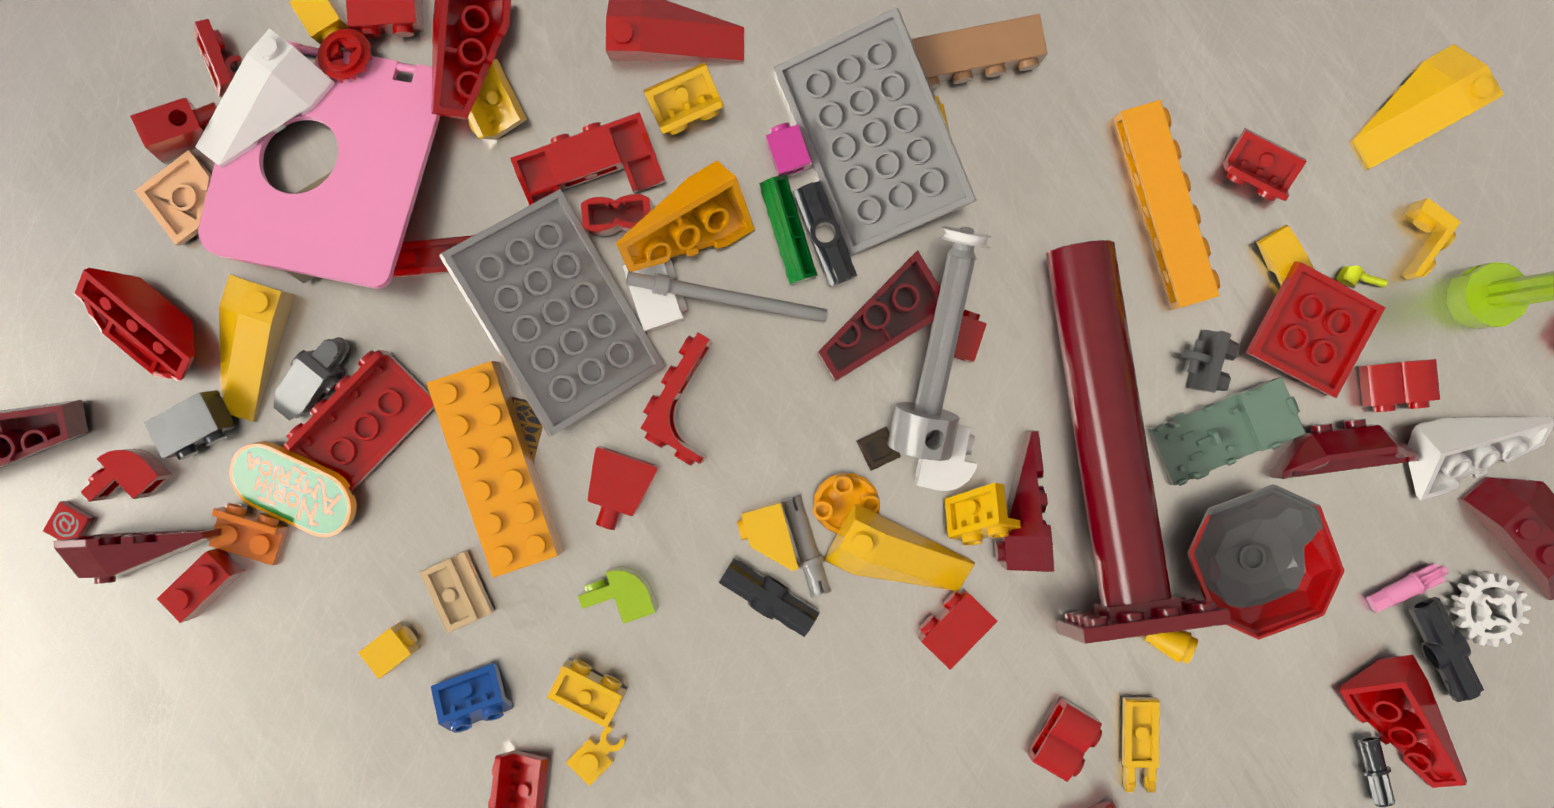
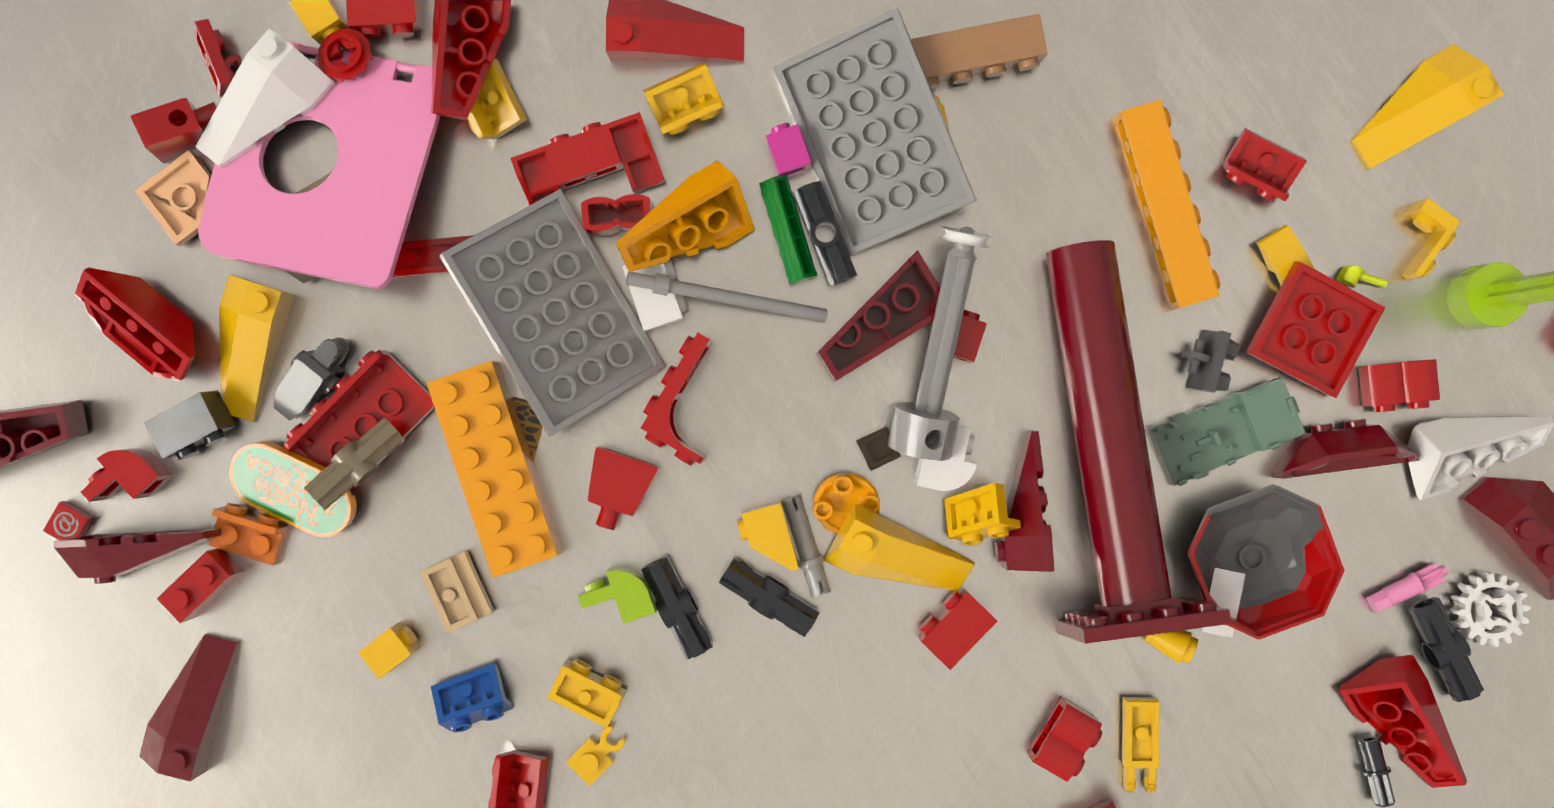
none -> dark red wedge [139,633,239,782]
none -> dark tan piece [303,418,405,510]
none -> black piece [641,555,713,660]
none -> white sticker [1202,568,1246,638]

